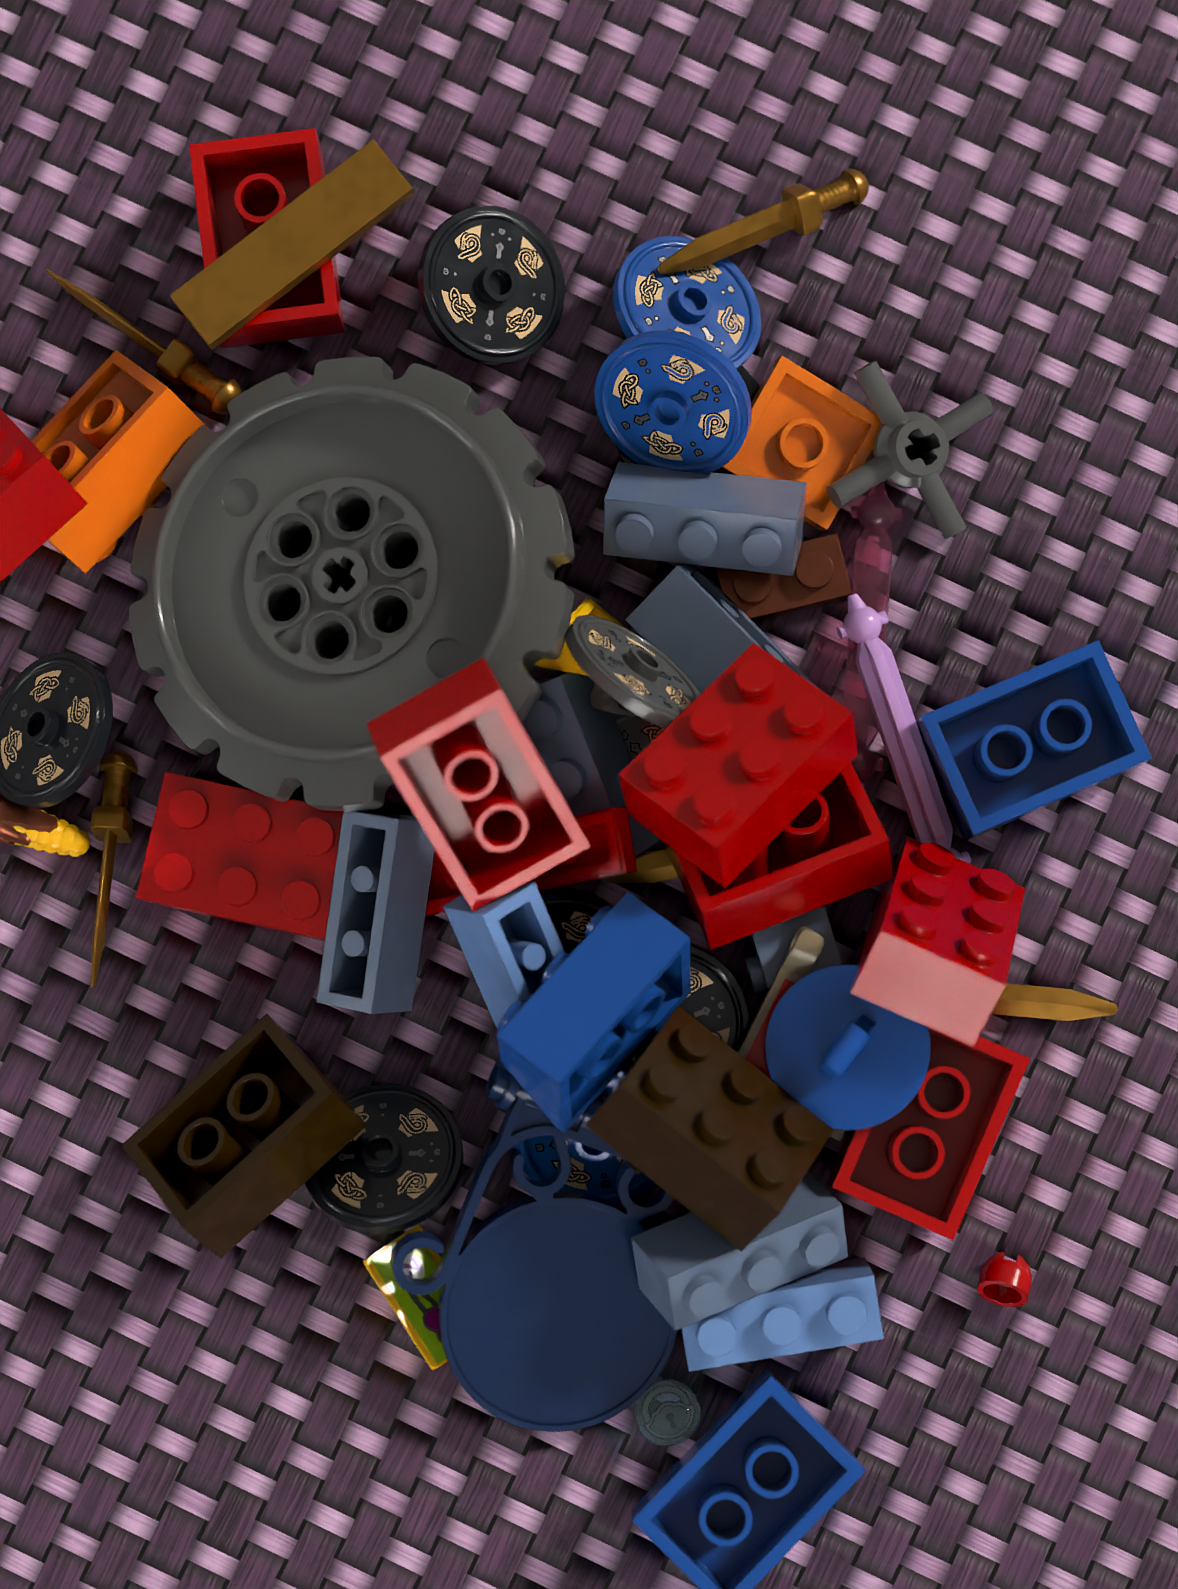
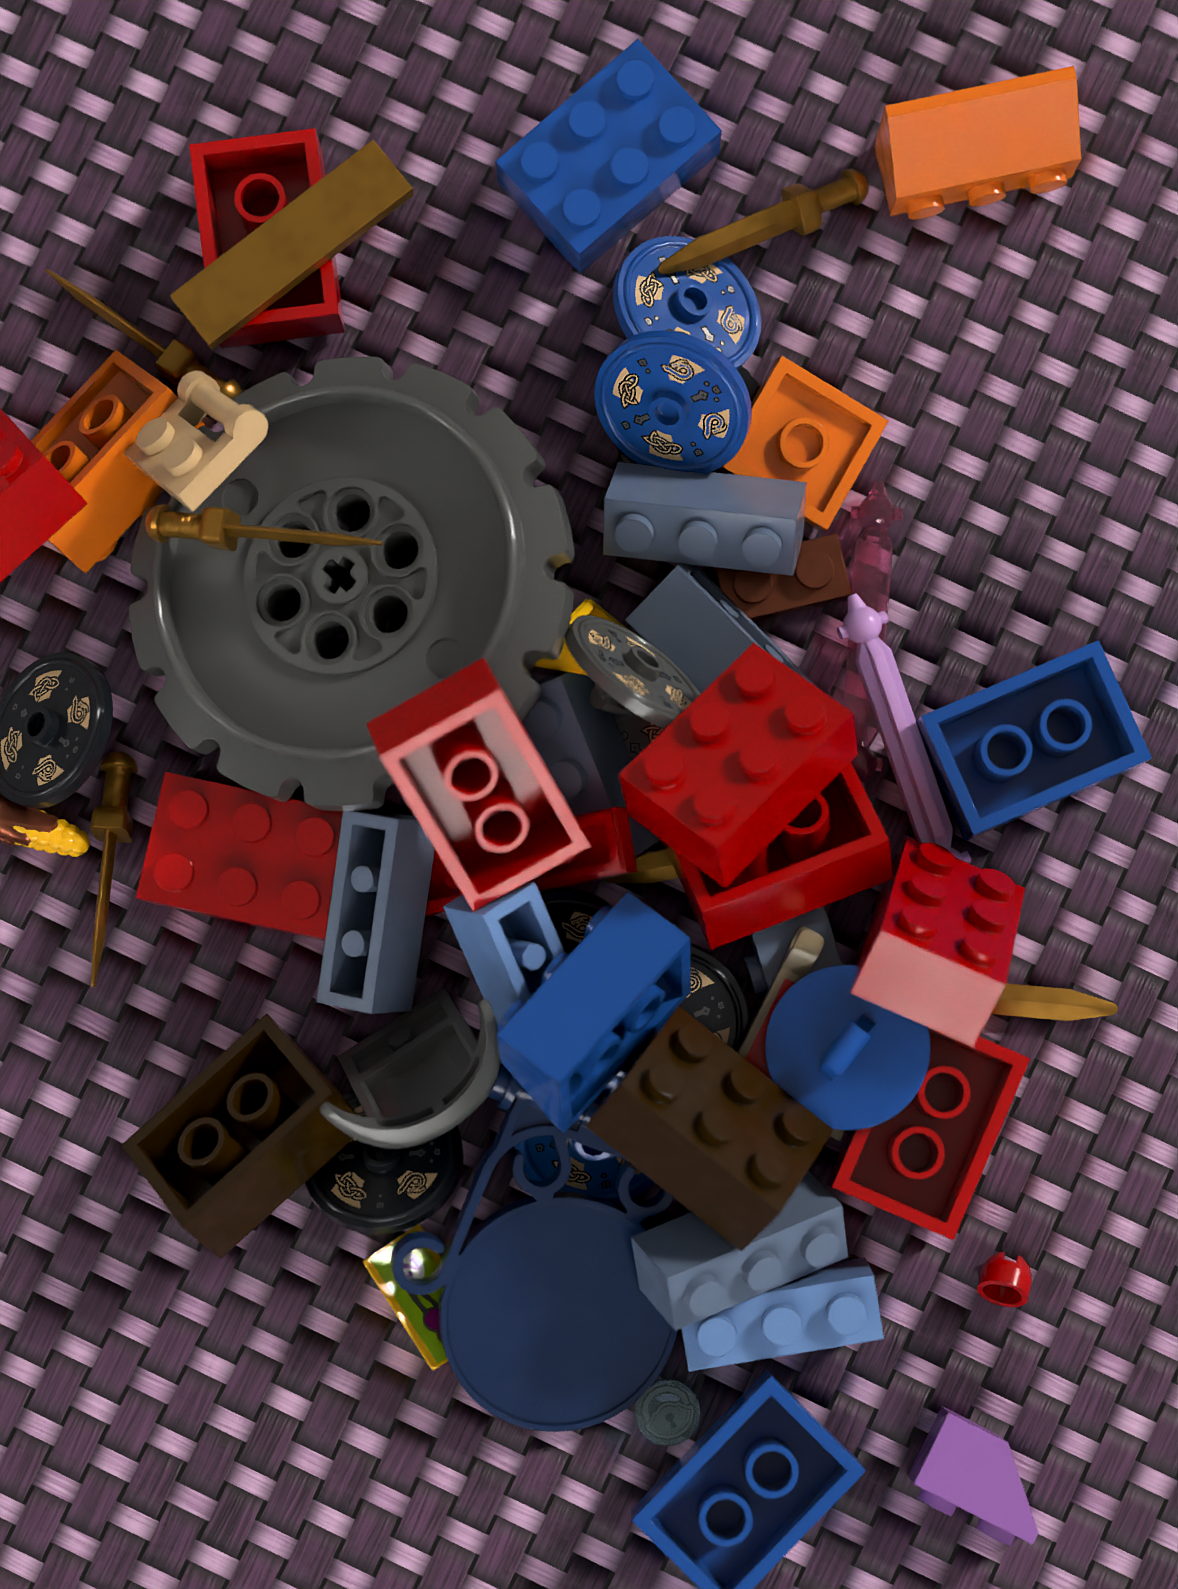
black shield [418,205,565,365] -> none
dark grey bar [826,360,994,539] -> none
none -> tan plate [124,371,268,512]
none -> pearl gold sword [145,504,383,551]
none -> dark grey piece [319,987,500,1148]
none -> blue brick [495,39,722,274]
none -> orange slope [874,66,1081,219]
none -> medium lavender slope [908,1406,1039,1546]

